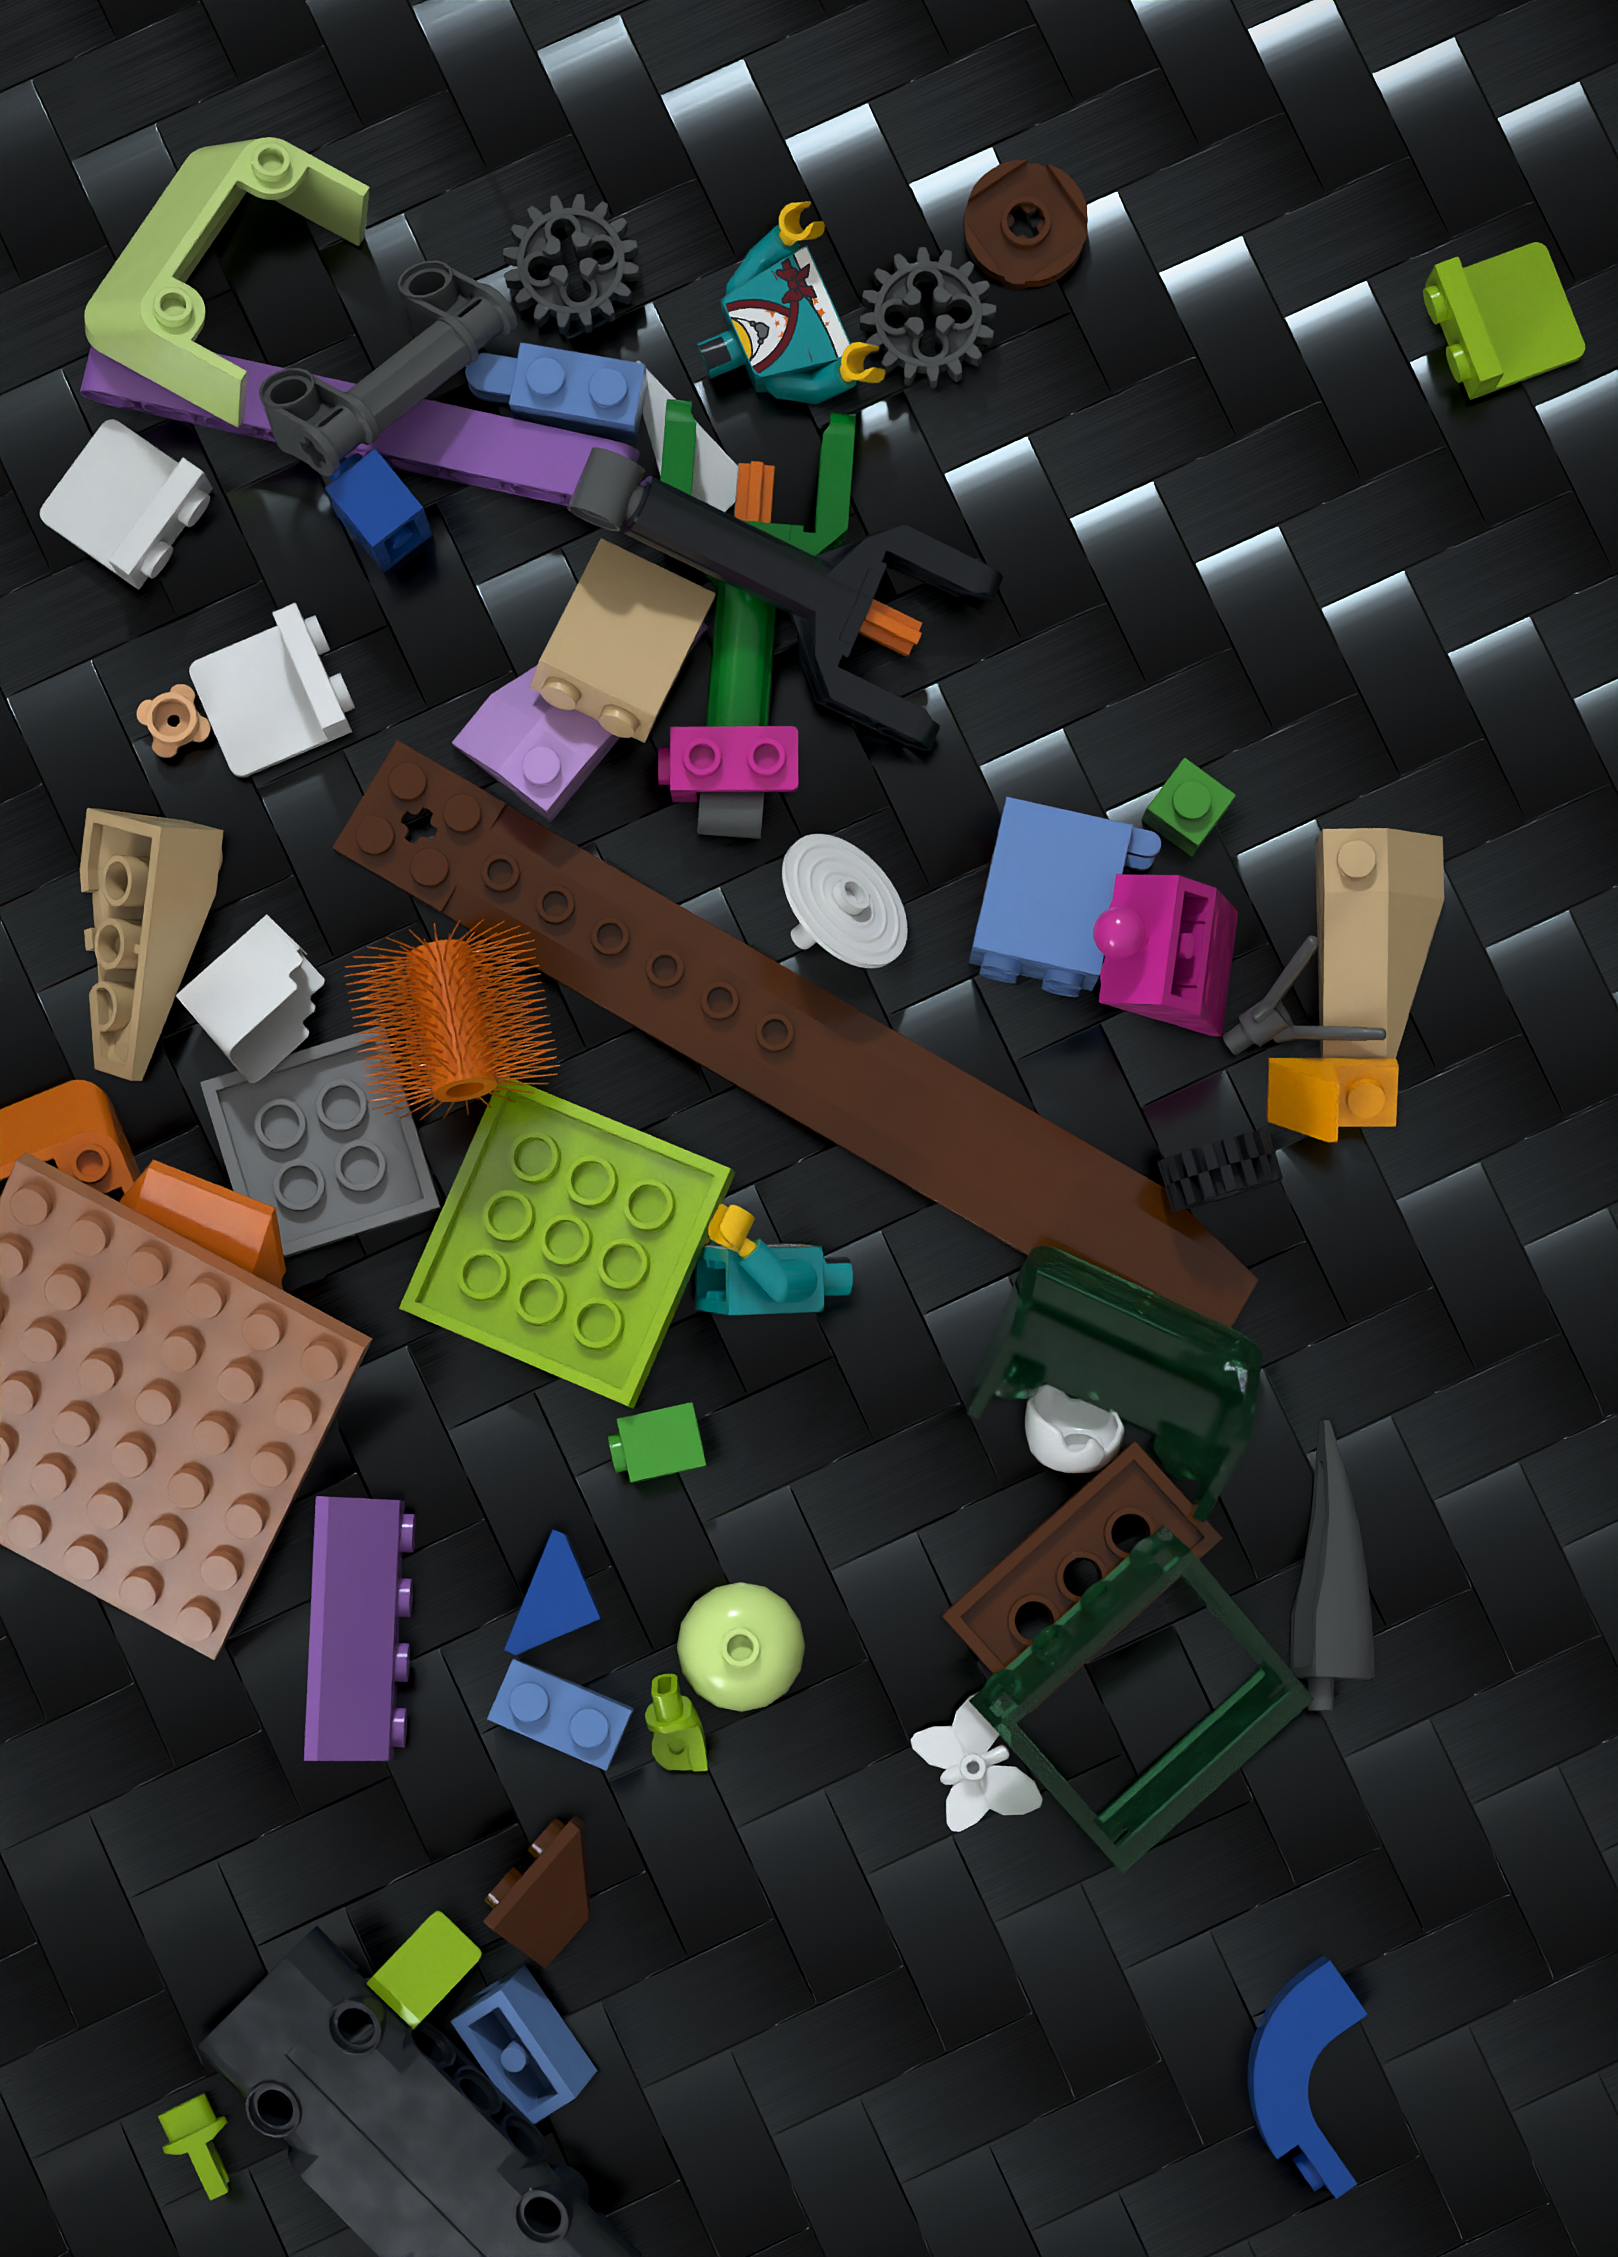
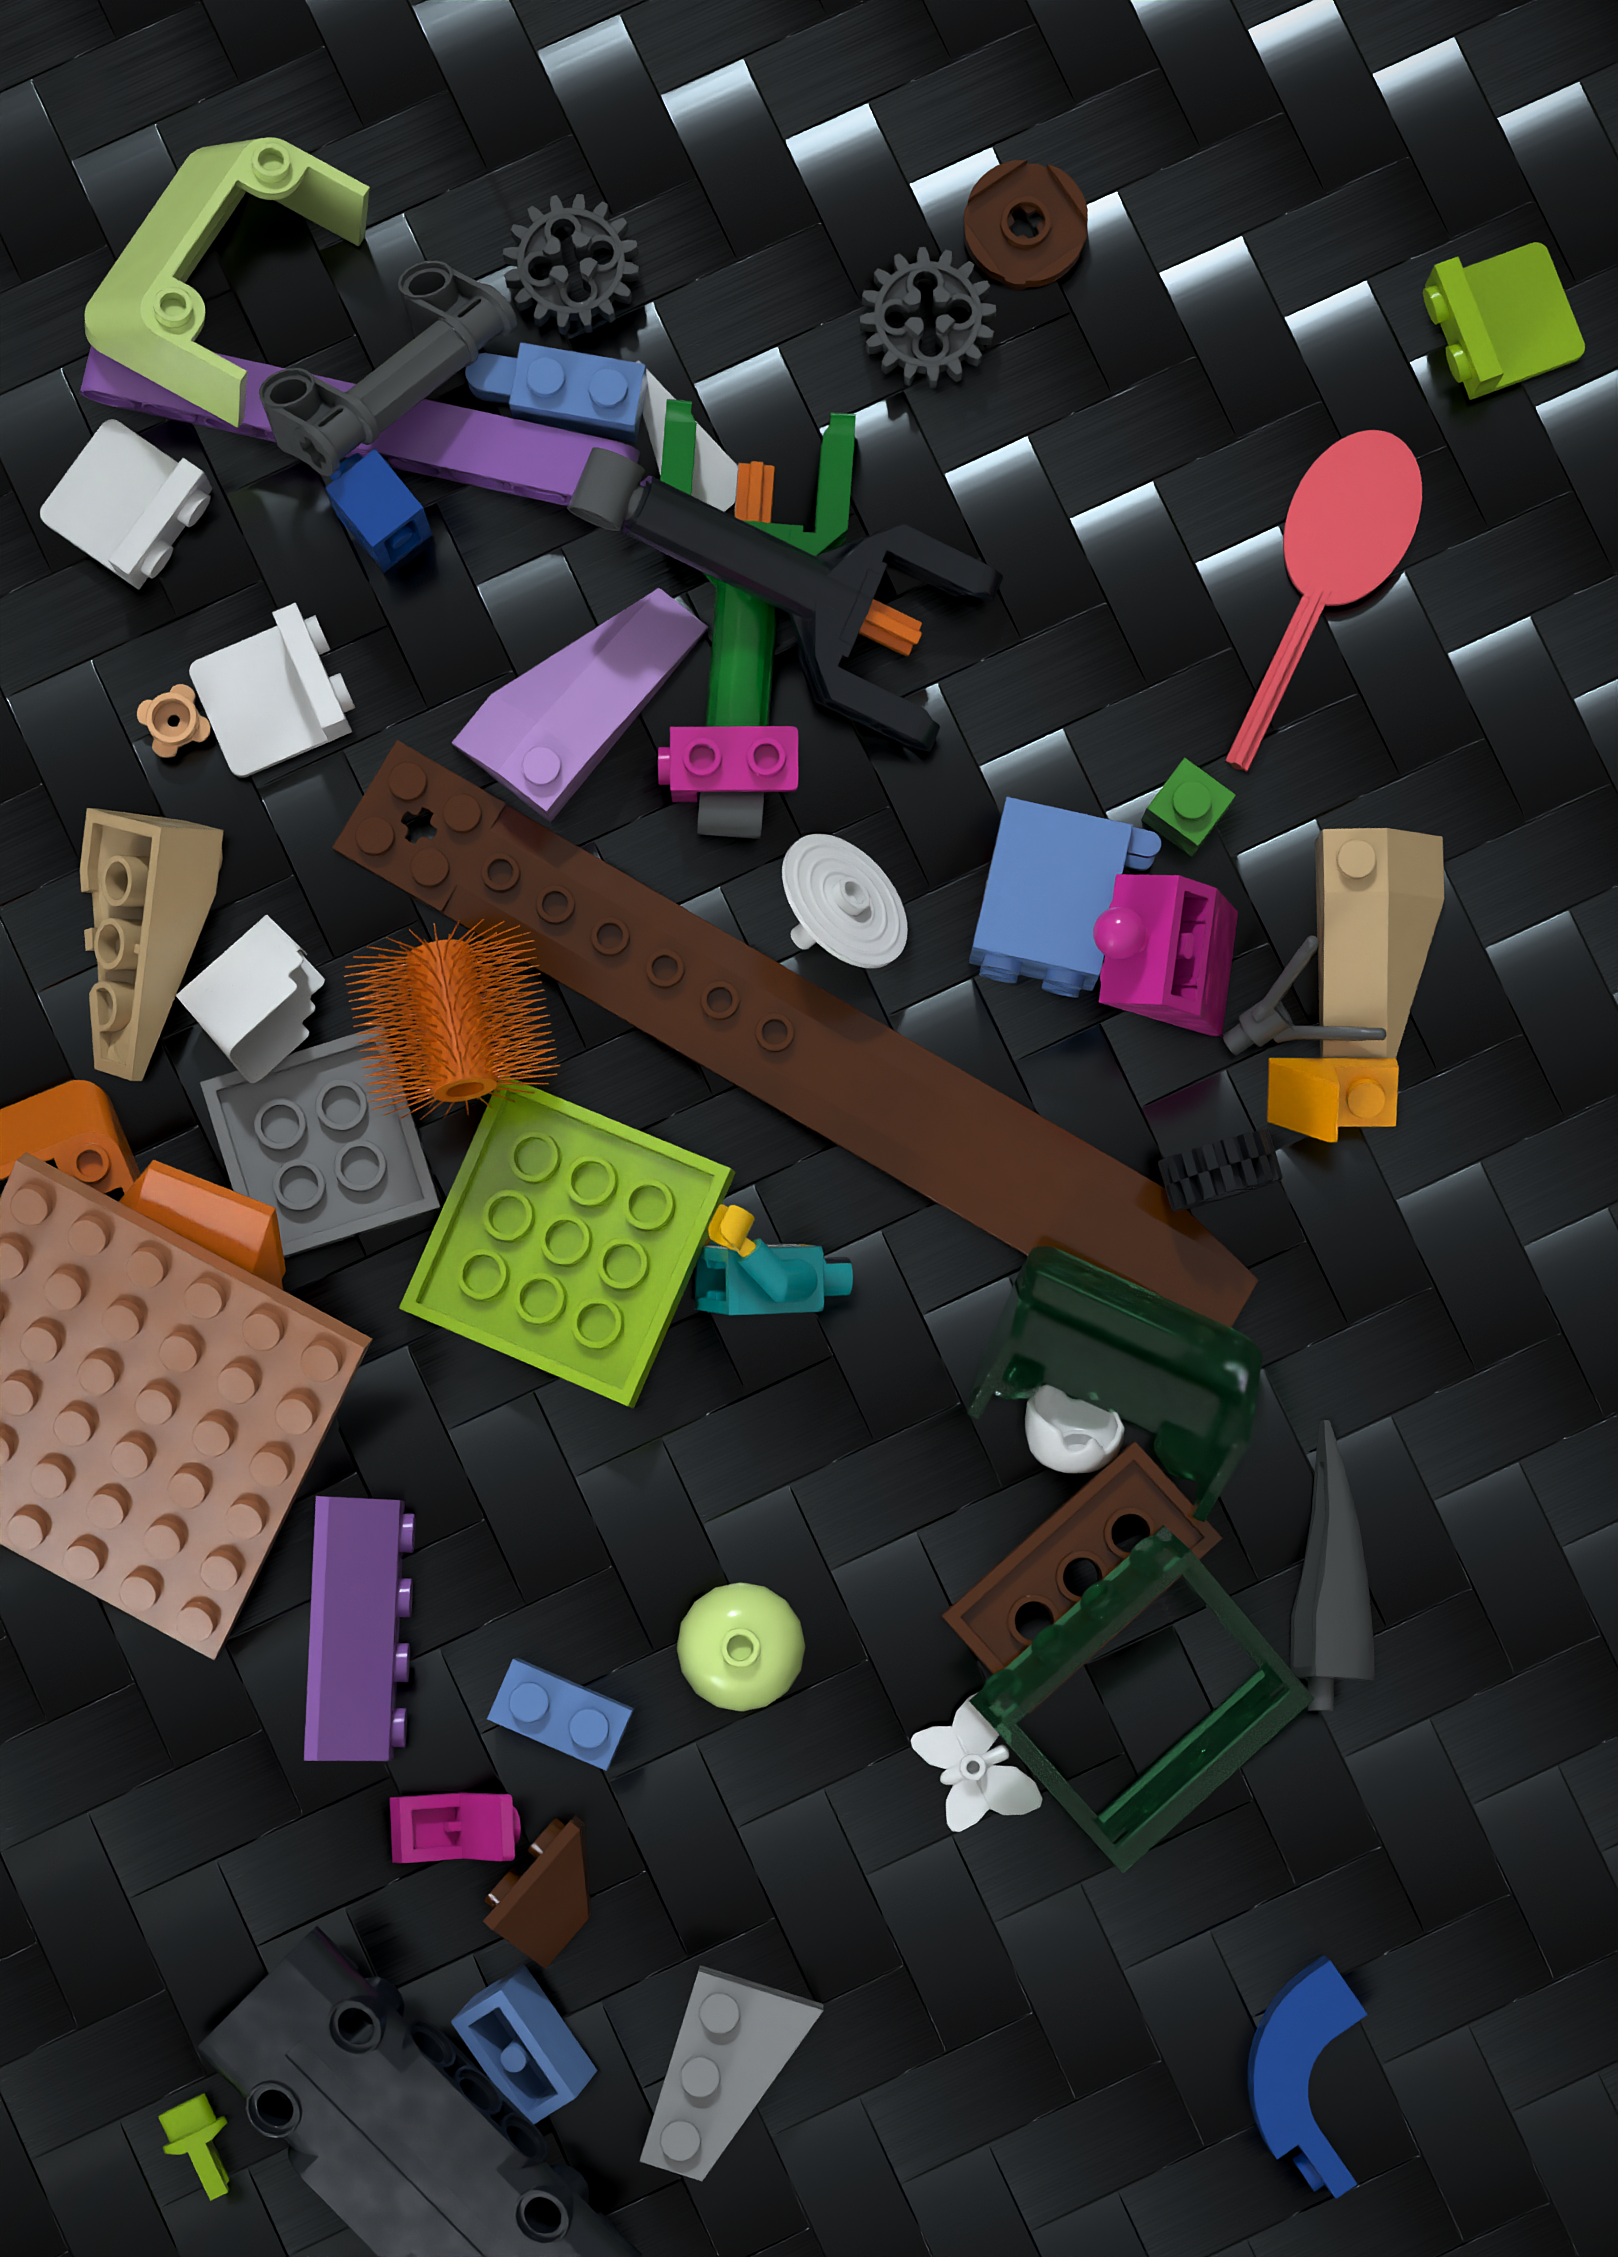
lime slope [366,1911,483,2030] -> none
blue slope [504,1529,603,1655] -> none
tan brick [529,538,716,743] -> none
bright green brick [608,1402,707,1483] -> none
lime piece [645,1674,708,1771] -> none
torso [696,202,885,405] -> none
none -> dark pink bracket [390,1792,521,1863]
none -> light grey wedge [639,1965,824,2181]
none -> coral piece [1225,430,1422,772]

